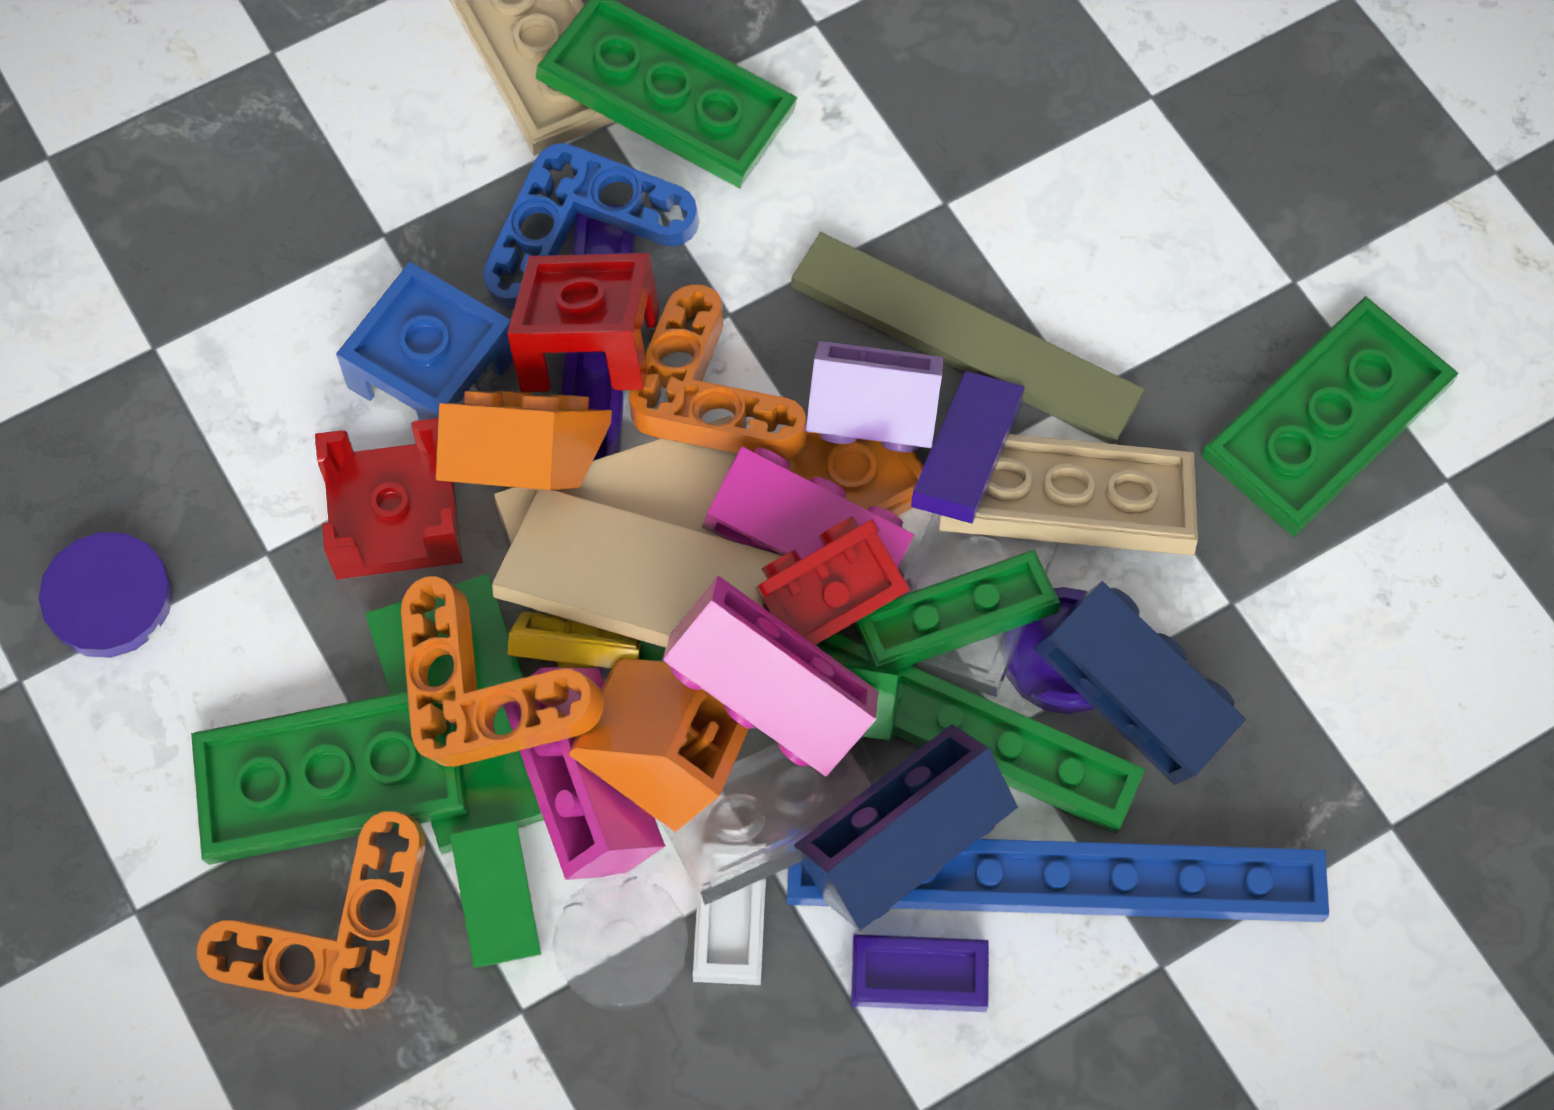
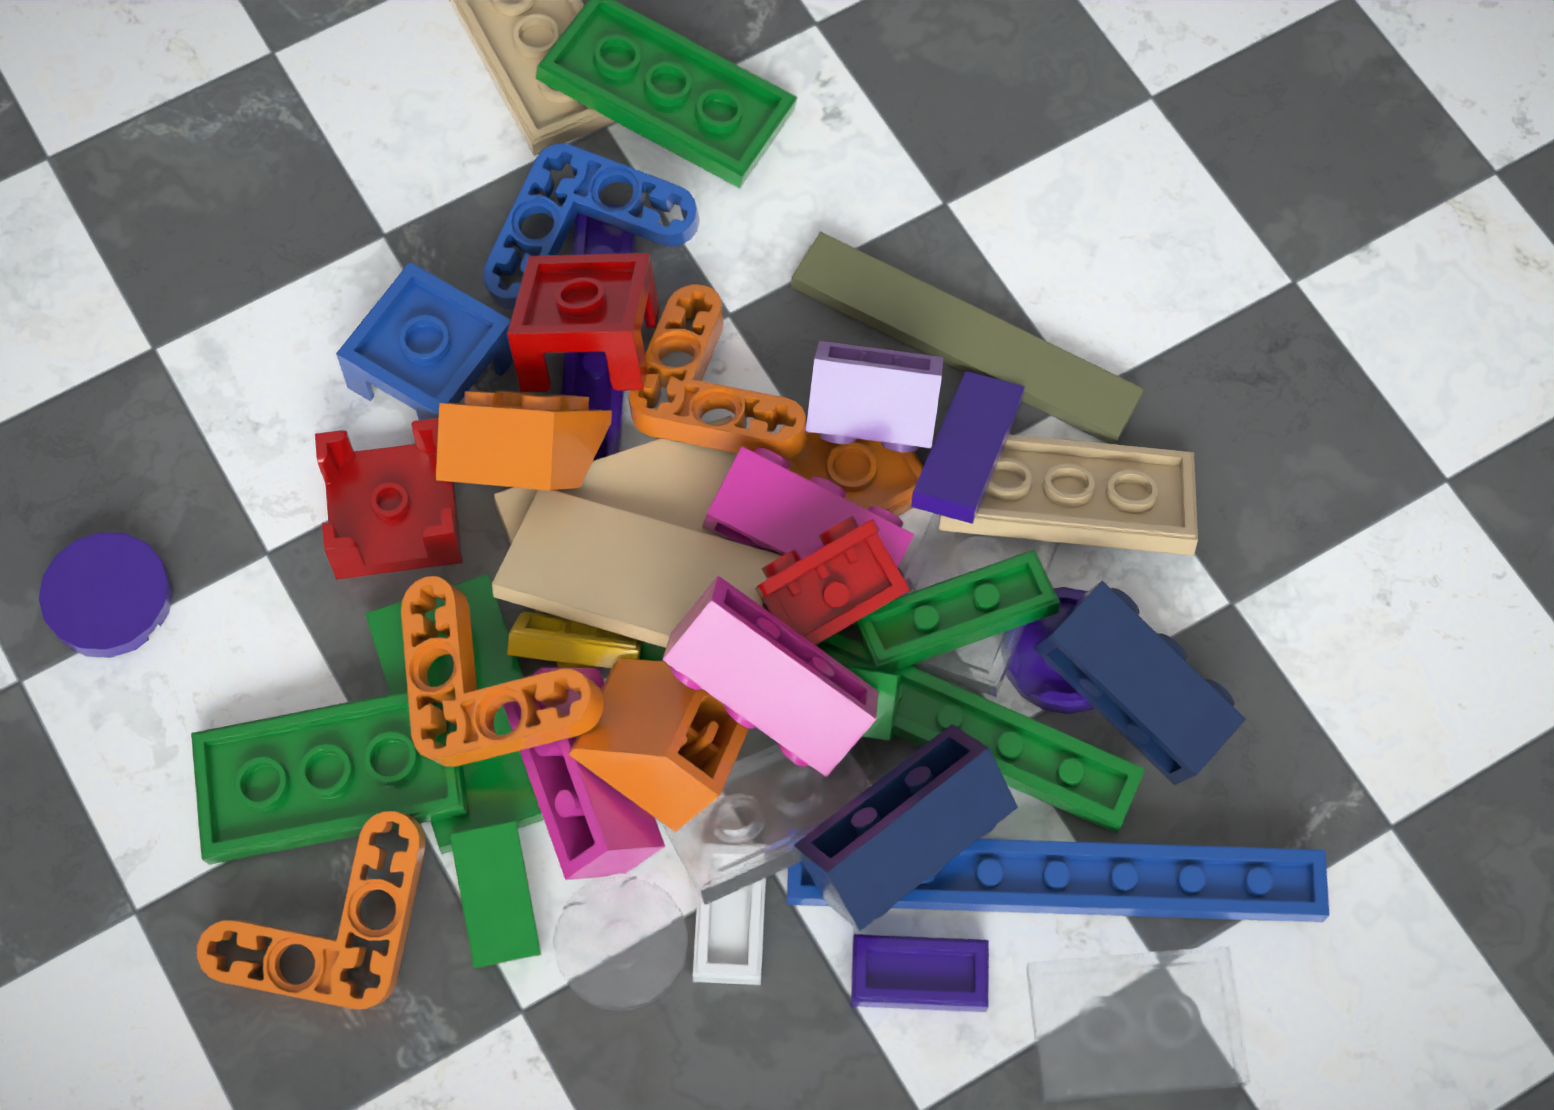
green tile [1201,296,1459,537] -> none
none -> clear tile [1026,946,1251,1103]

